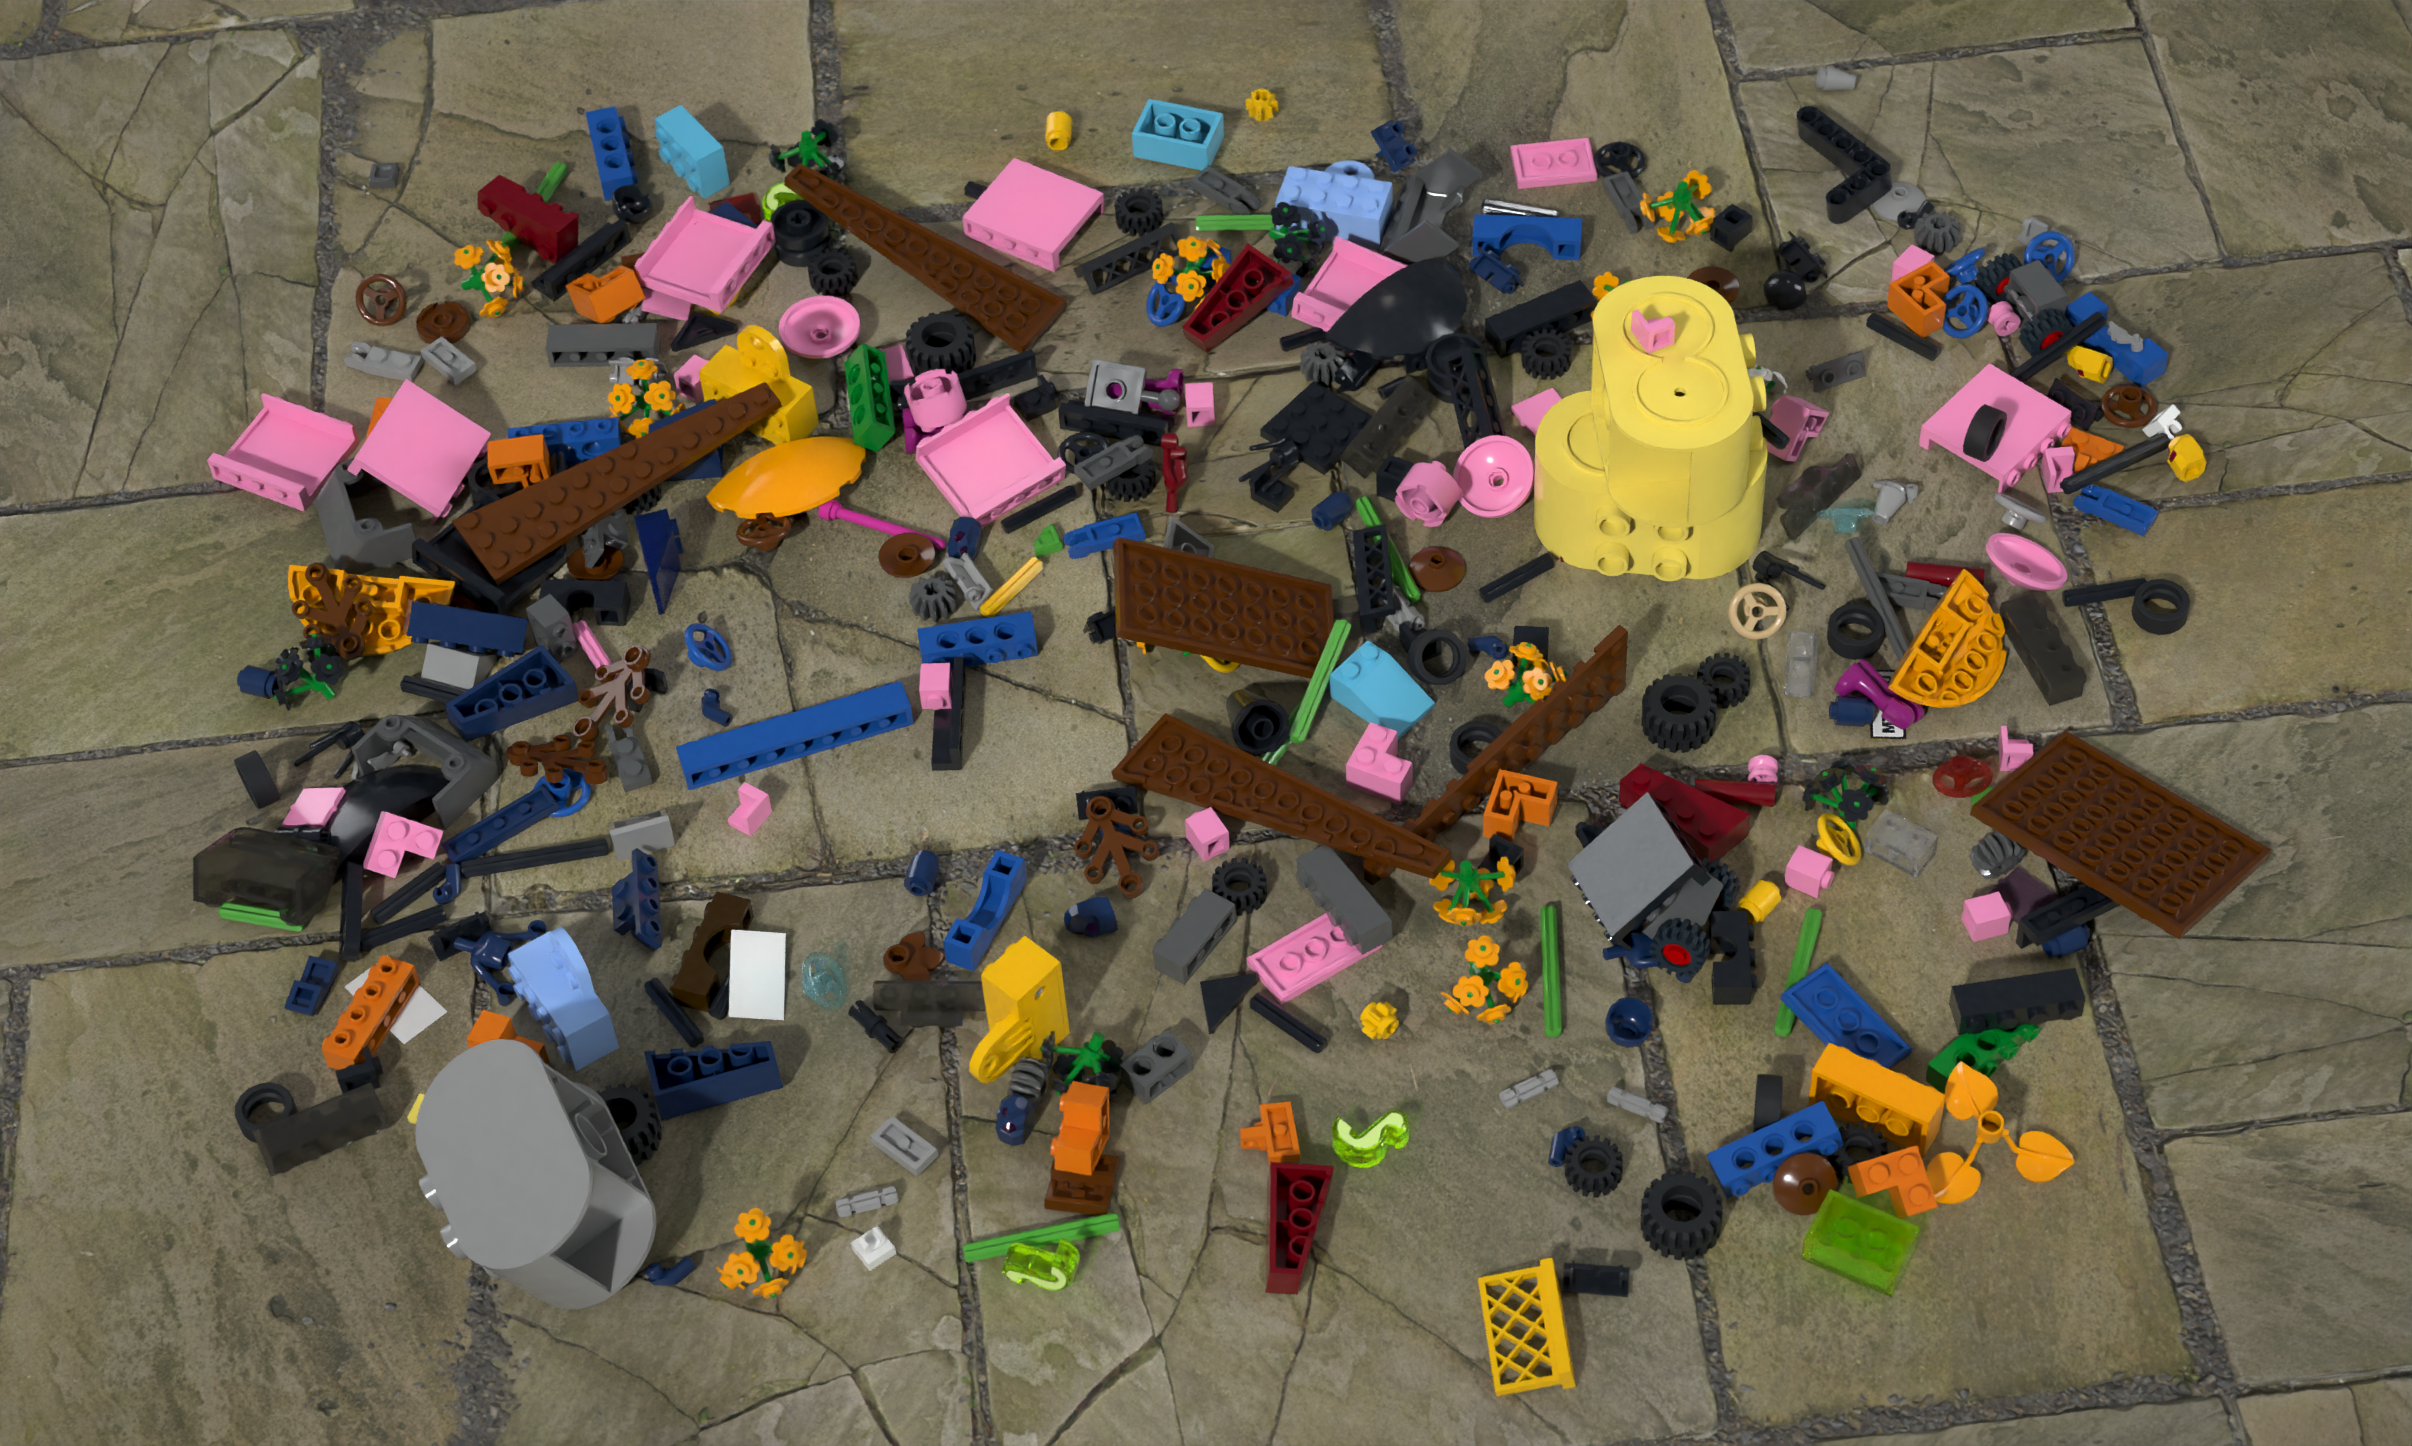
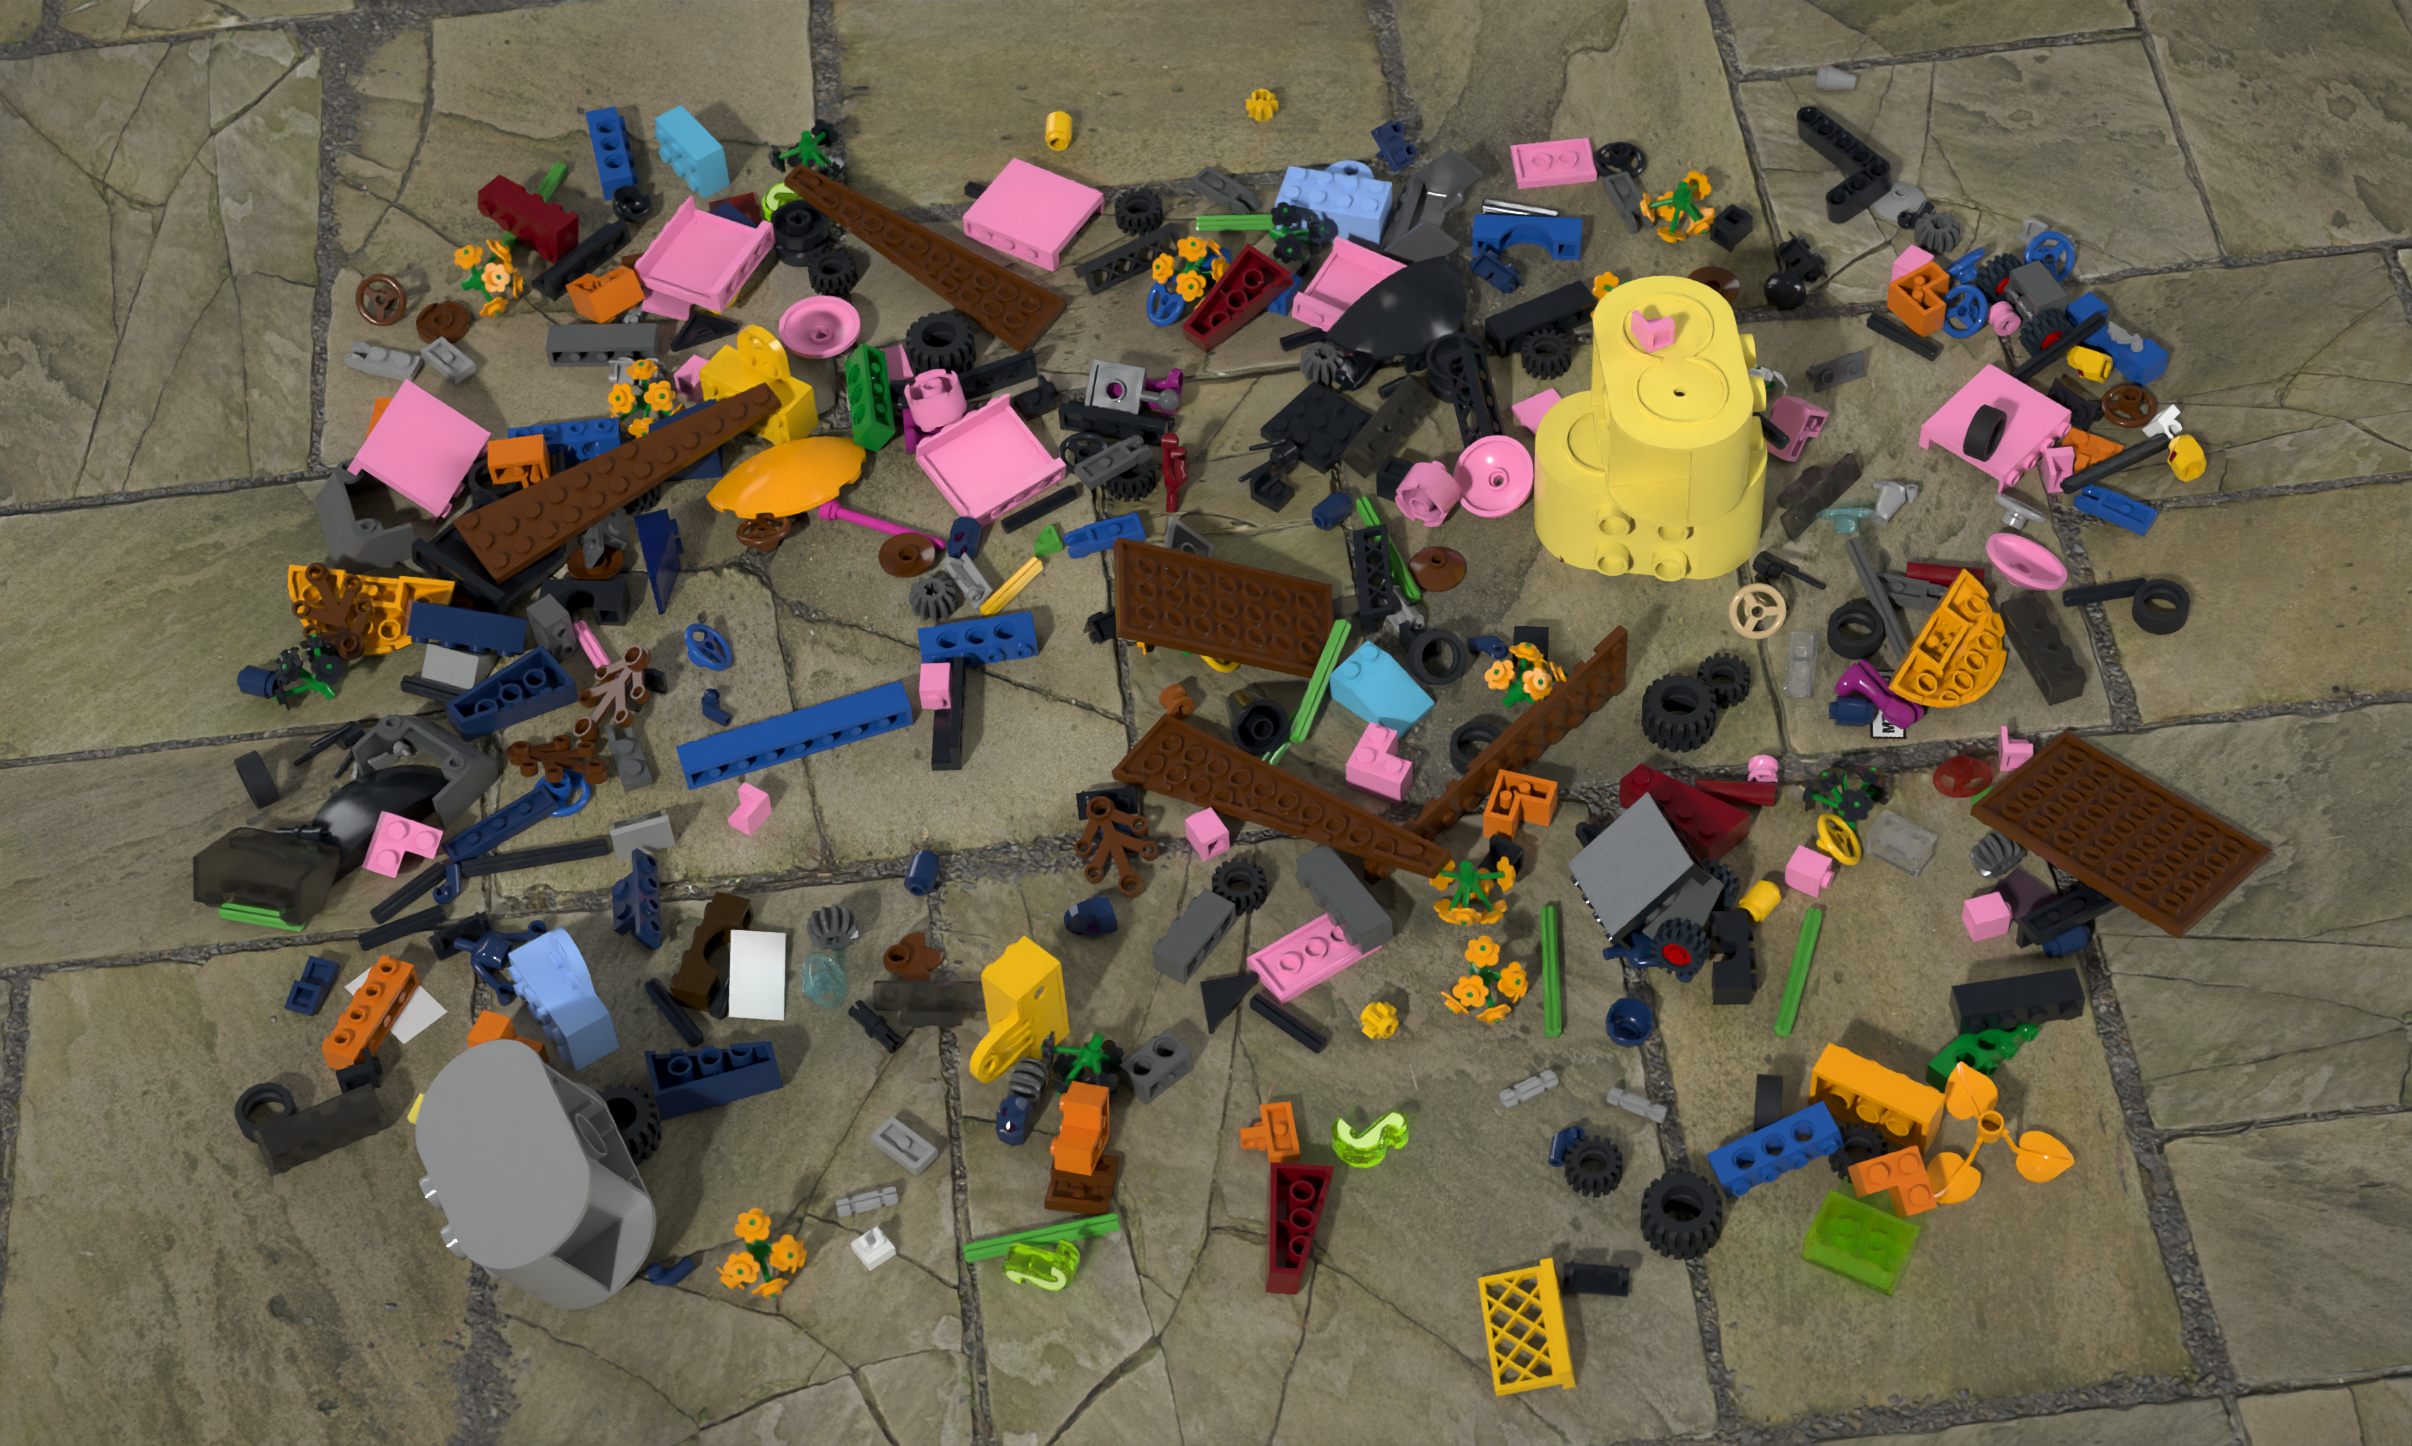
bright pink panel [207,393,360,512] -> none
bright pink piece [282,787,346,828] -> none
black beam [339,861,363,962] -> none
dark grey tile [368,163,400,188] -> none
blue arch [943,850,1027,972] -> none
medium azure brick [1132,99,1224,171] -> none
bright pink brick [1185,382,1215,427] -> none
black axle [1479,553,1555,603] -> none
reddish brown dish [1773,1152,1837,1215] -> none
blue tile [1780,963,1912,1069] -> none
none -> dark grey gear [807,904,859,951]
none -> dark orange wheel [1159,684,1195,720]

